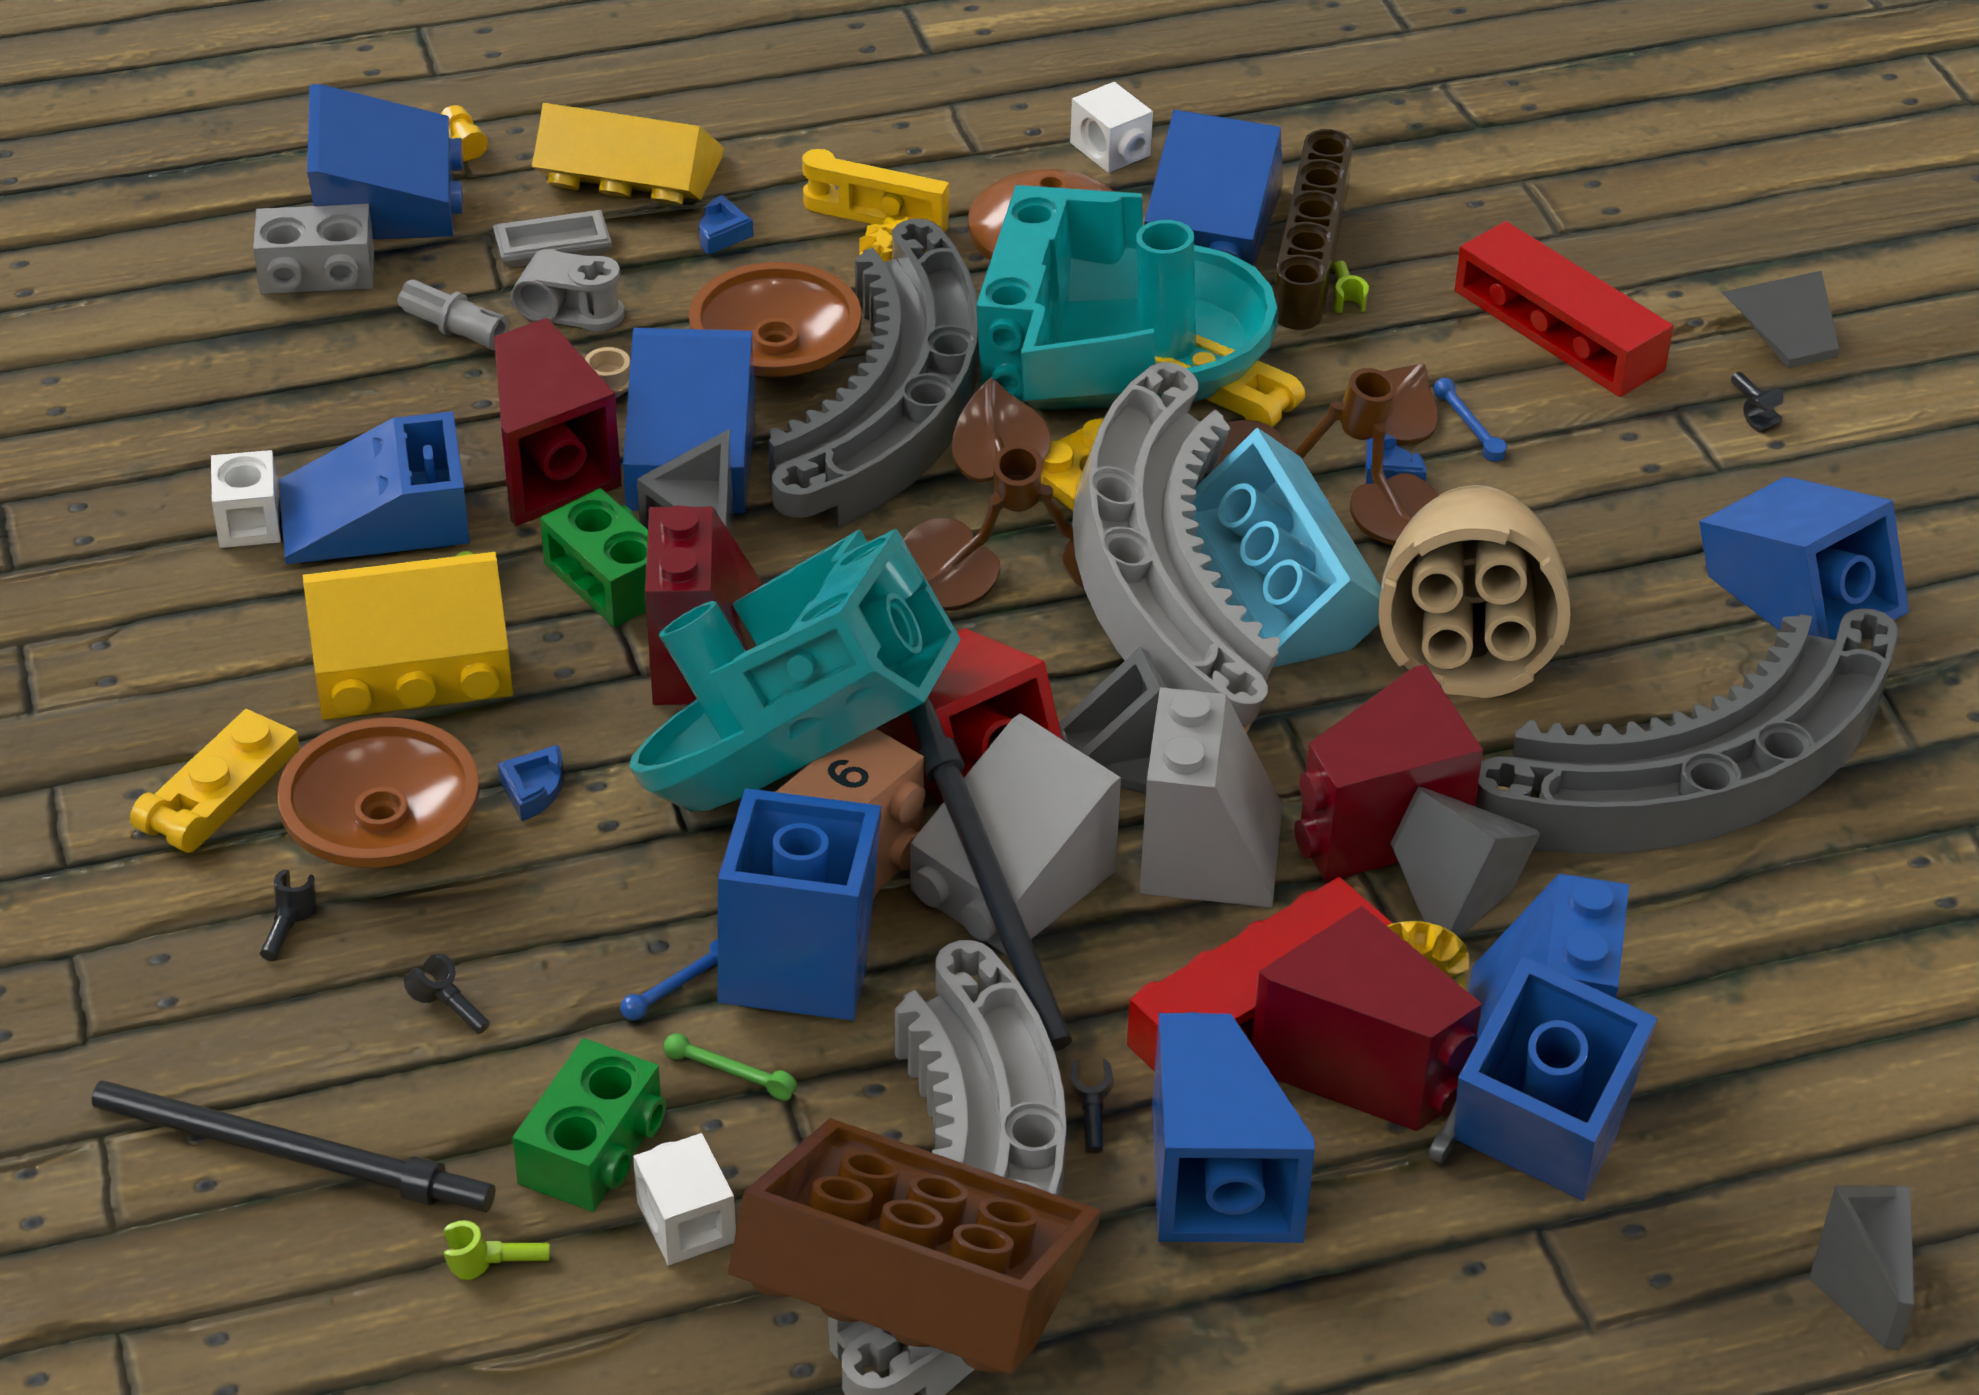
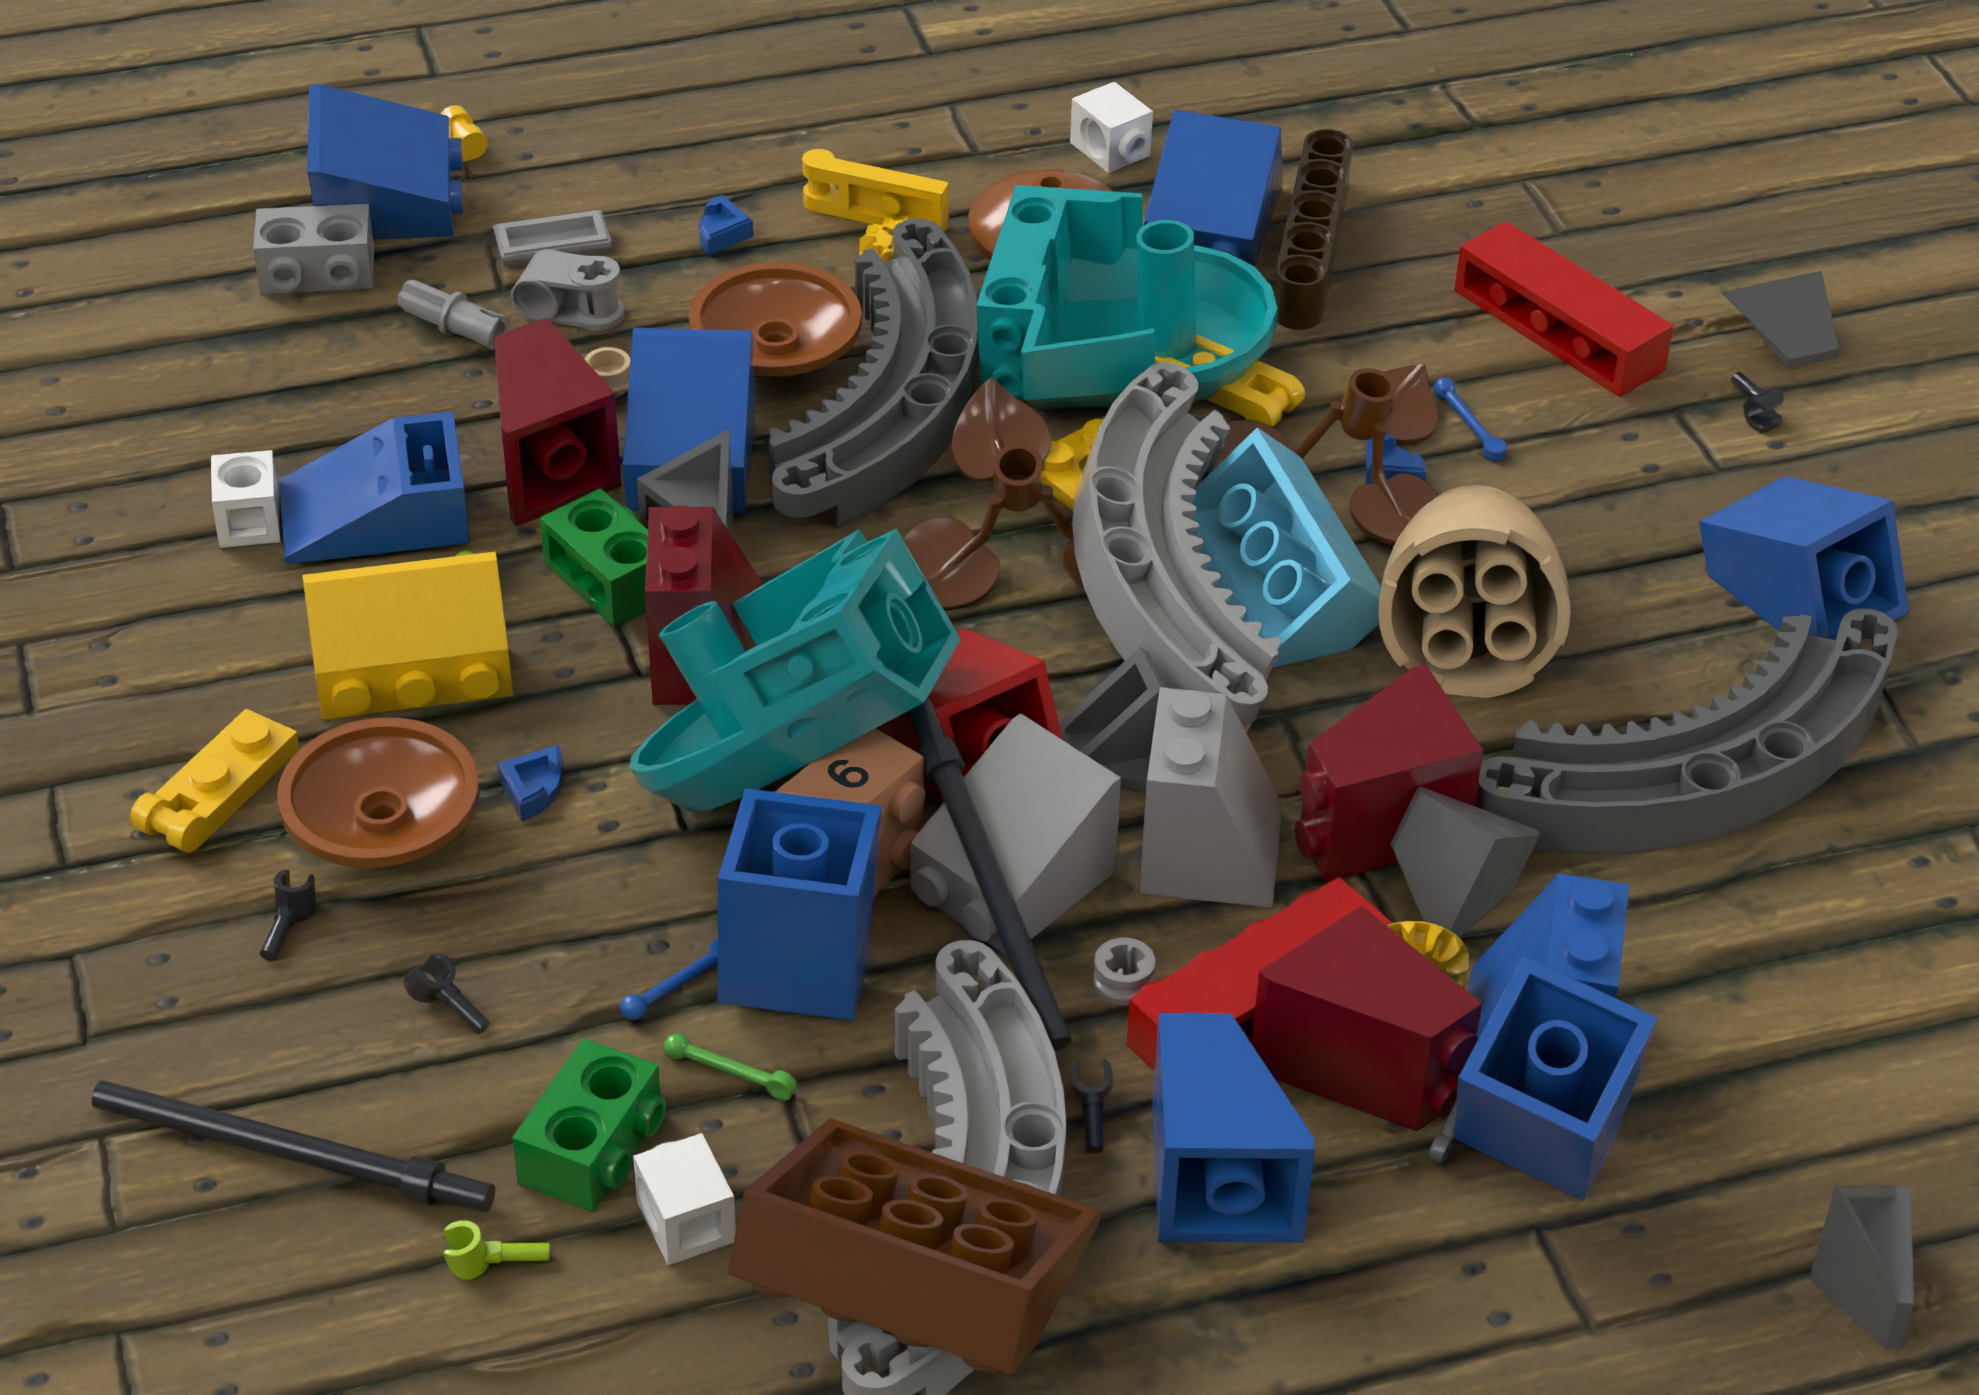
yellow slope [532,103,724,206] -> none
lime hand [1333,260,1369,313] -> none
none -> light grey bush [1093,937,1156,1006]

